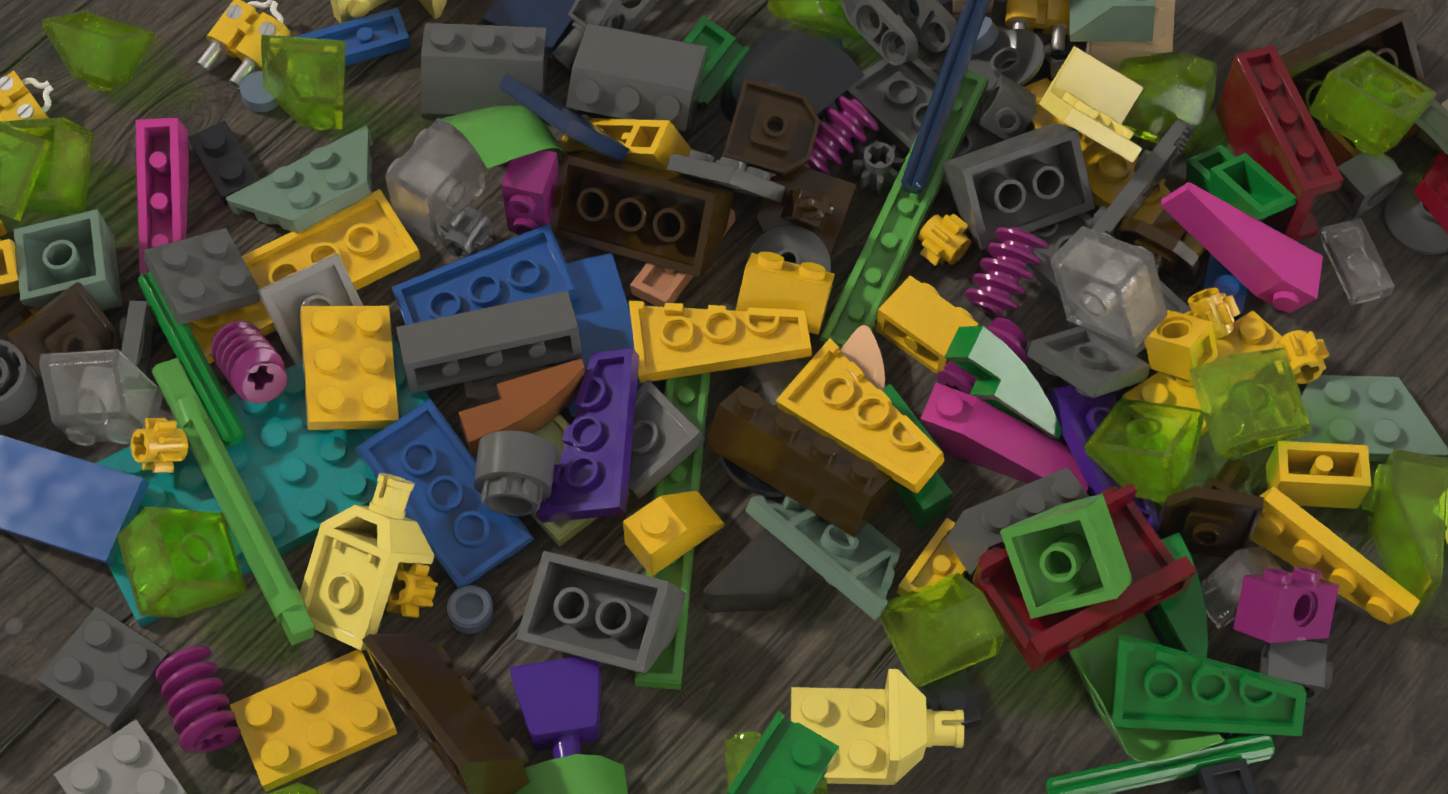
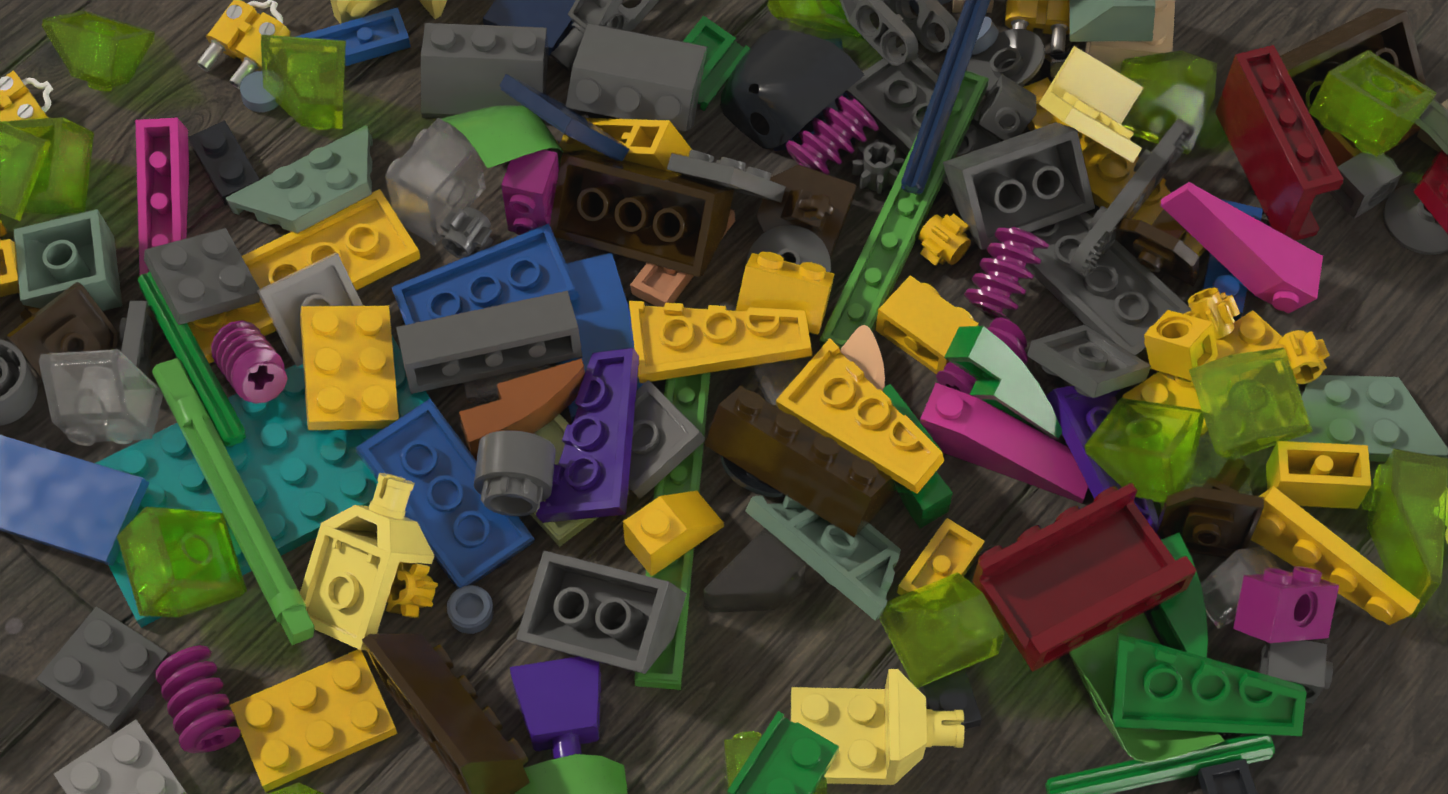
yellow gear [131,418,188,473] -> none
dark brown piece [722,78,820,177] -> none
dark grey brick [945,467,1090,576] -> none
bright green slope [1000,493,1133,619] -> none
clear brick [1050,226,1168,349] -> none
green slope [1186,145,1297,220] -> none
clear plate [1319,218,1395,305] -> none

